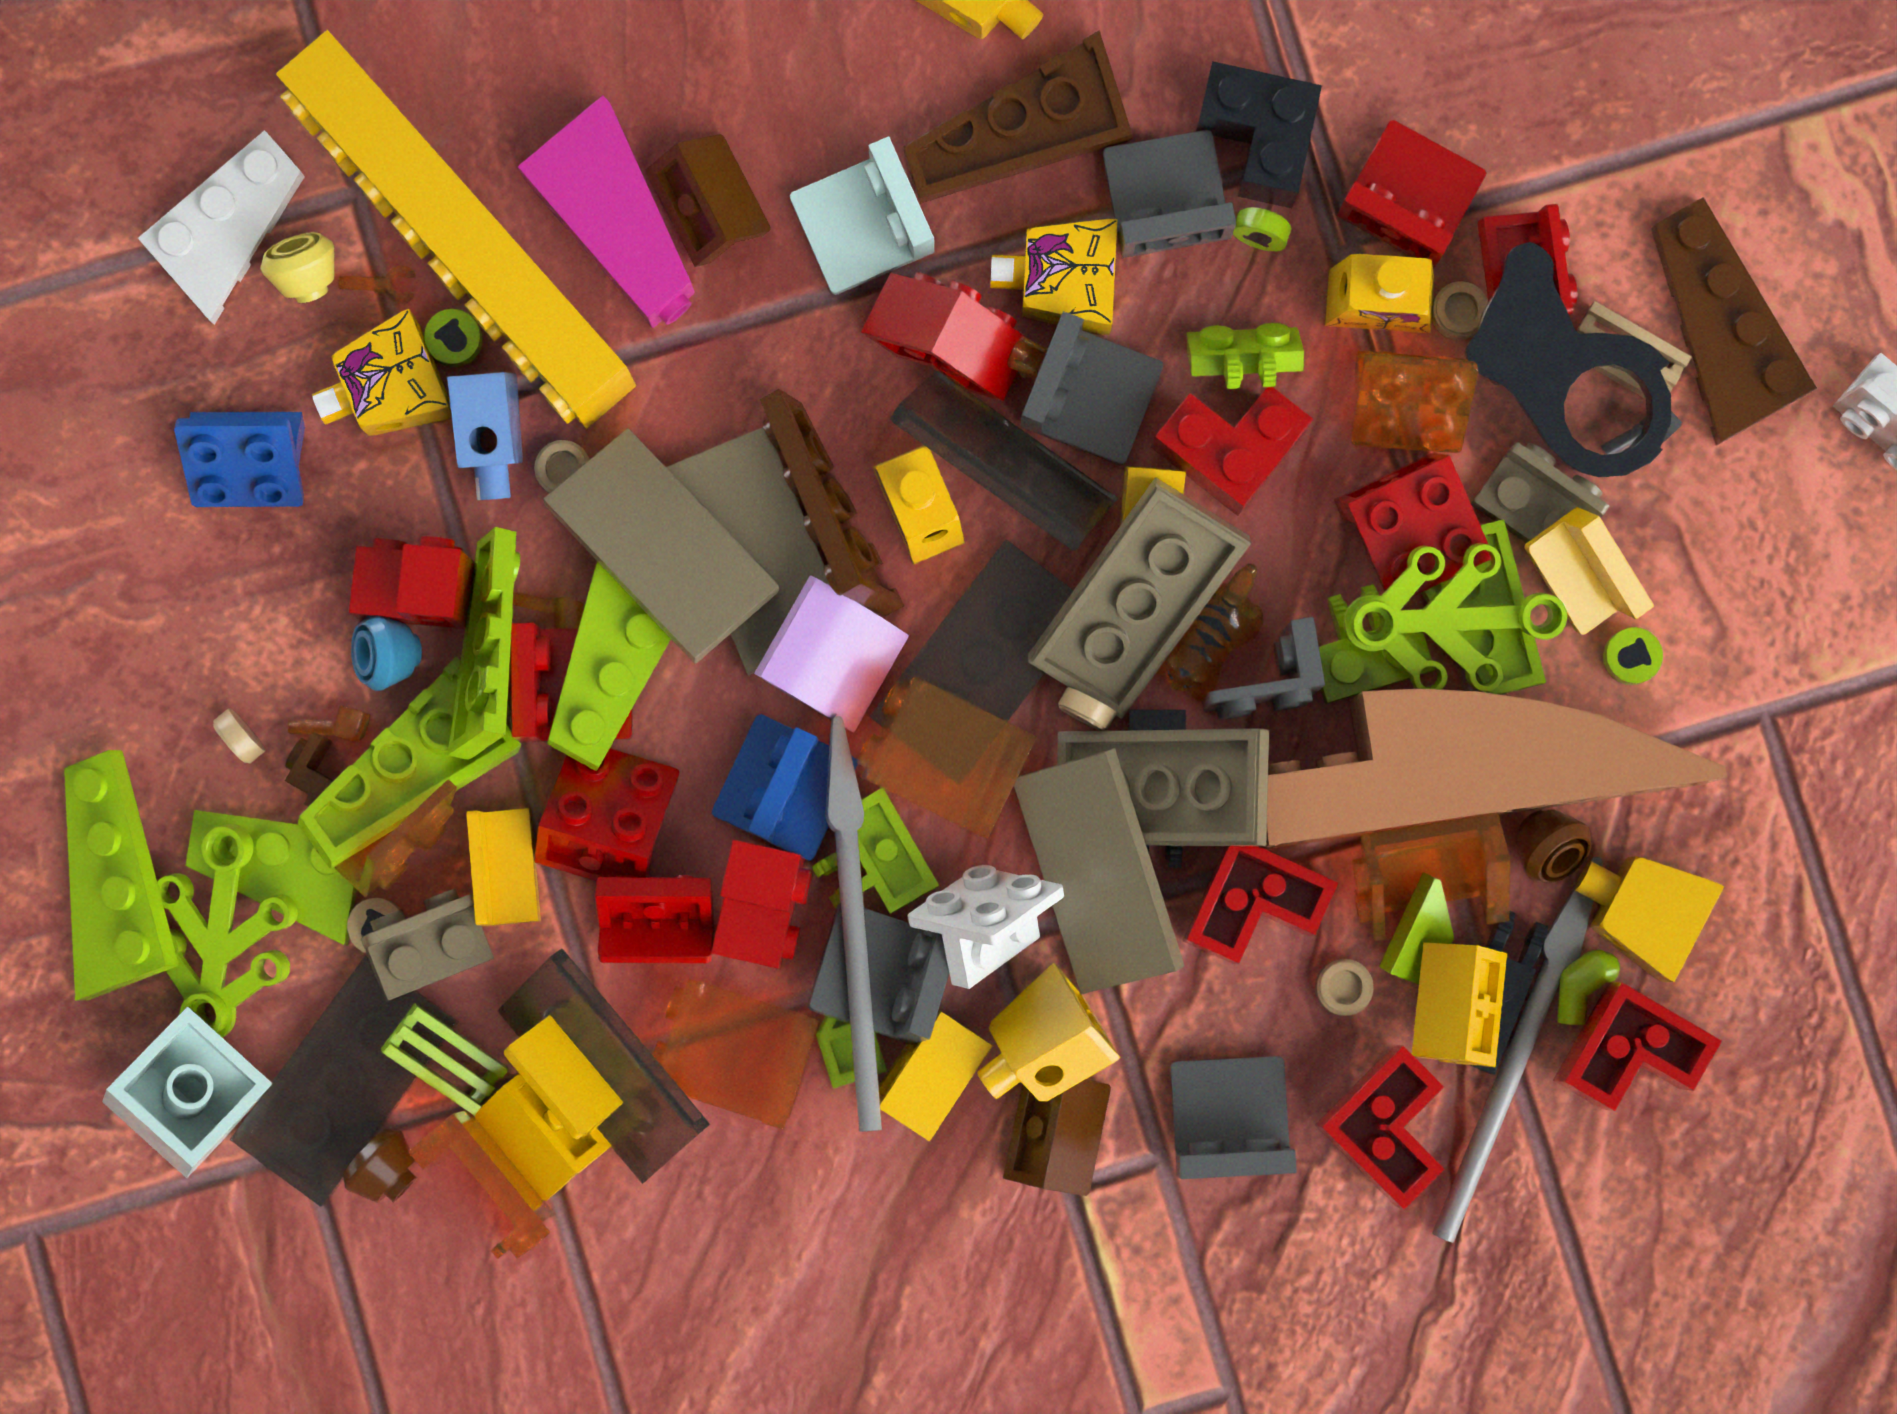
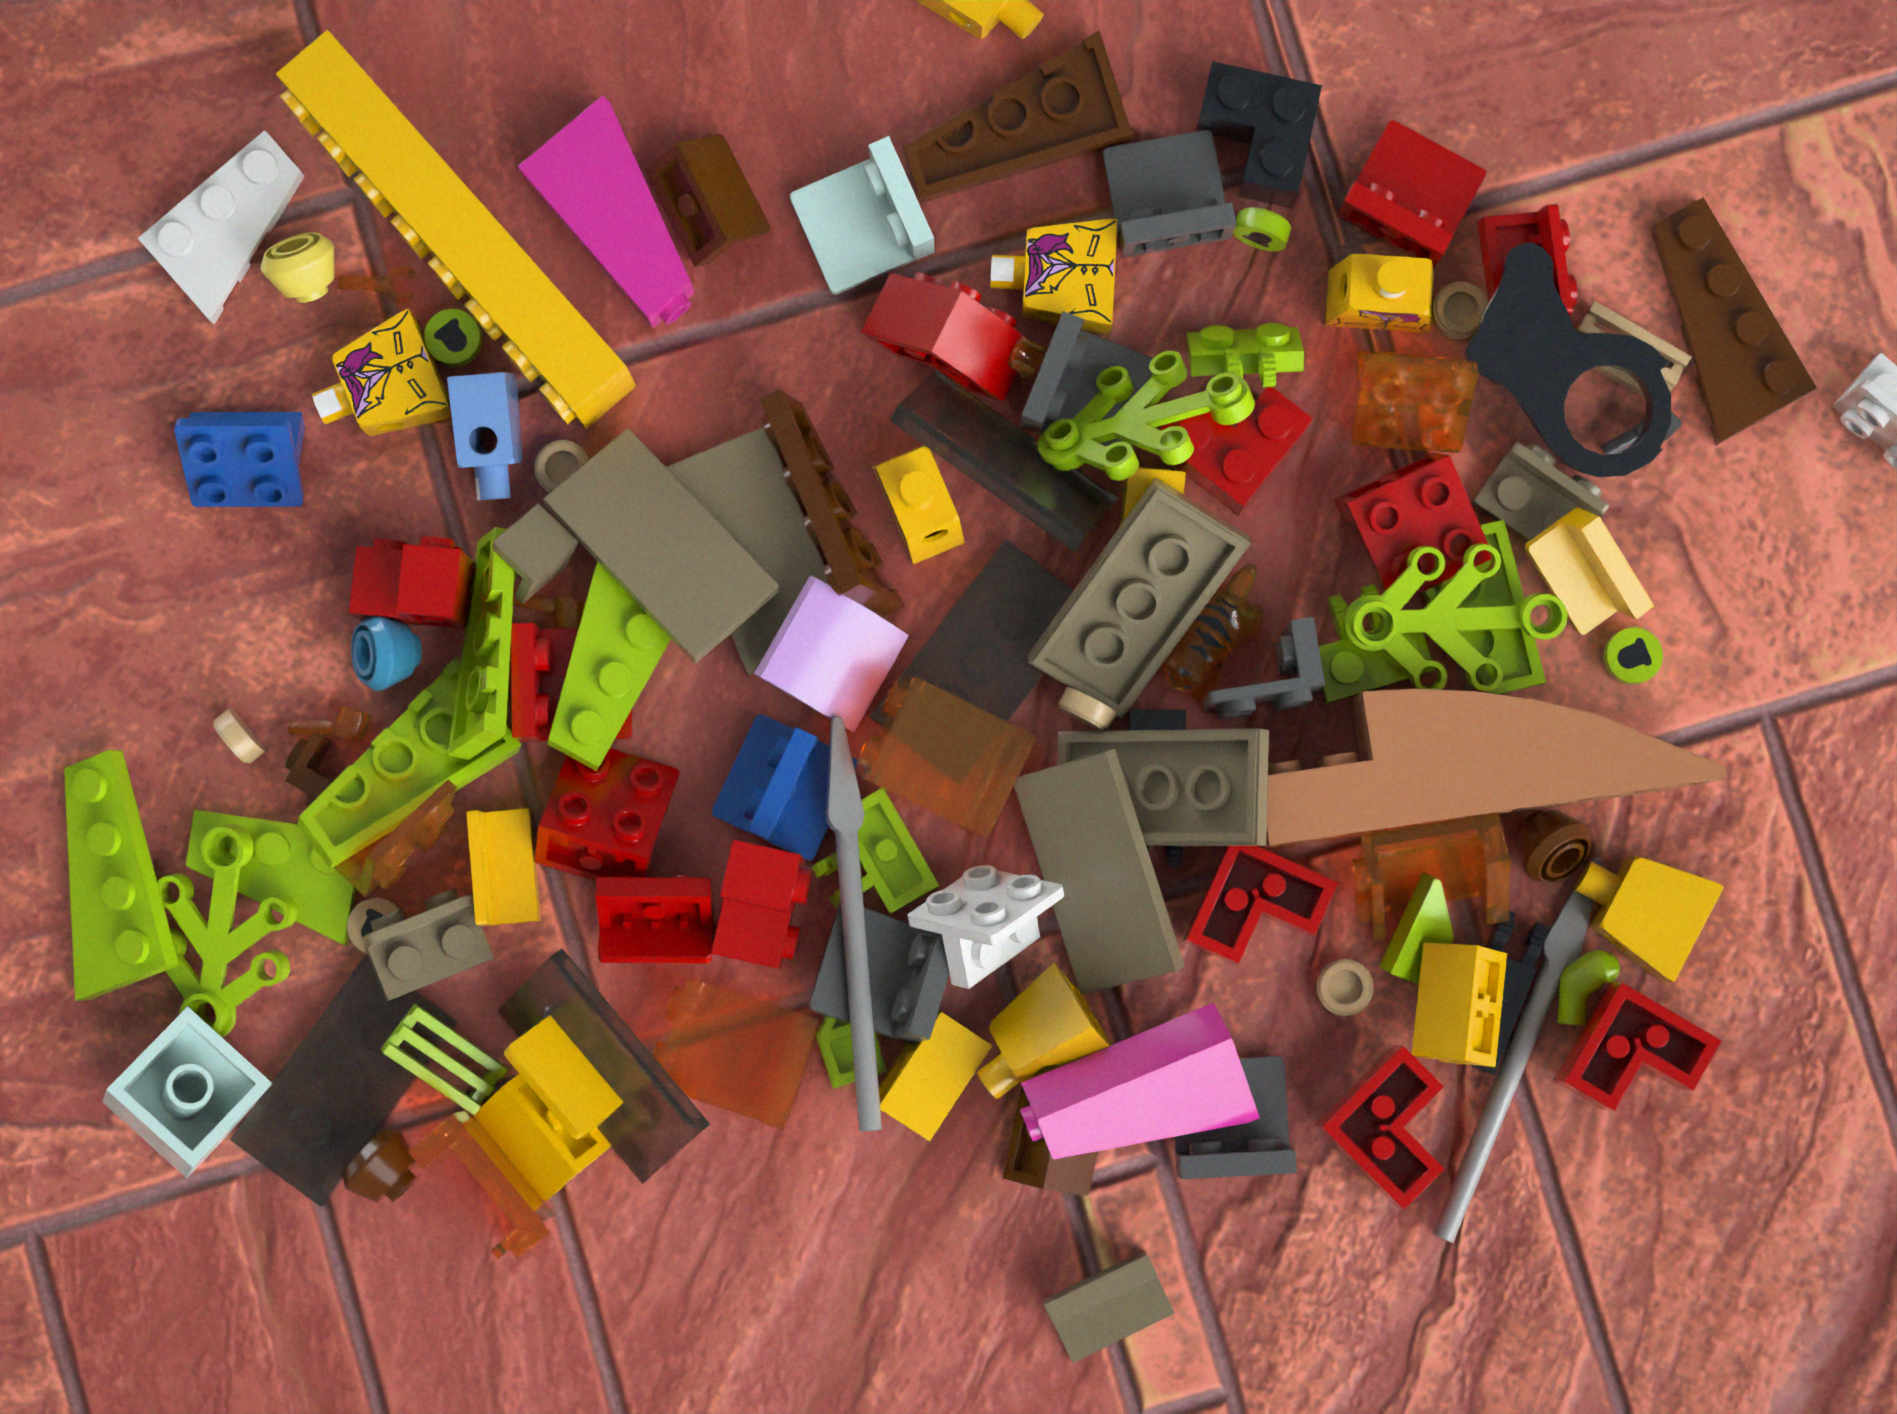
none -> dark tan panel [492,503,579,604]
none -> slope [1020,1002,1260,1160]
none -> lime plant [1038,351,1255,480]
none -> dark tan panel [1043,1250,1175,1363]

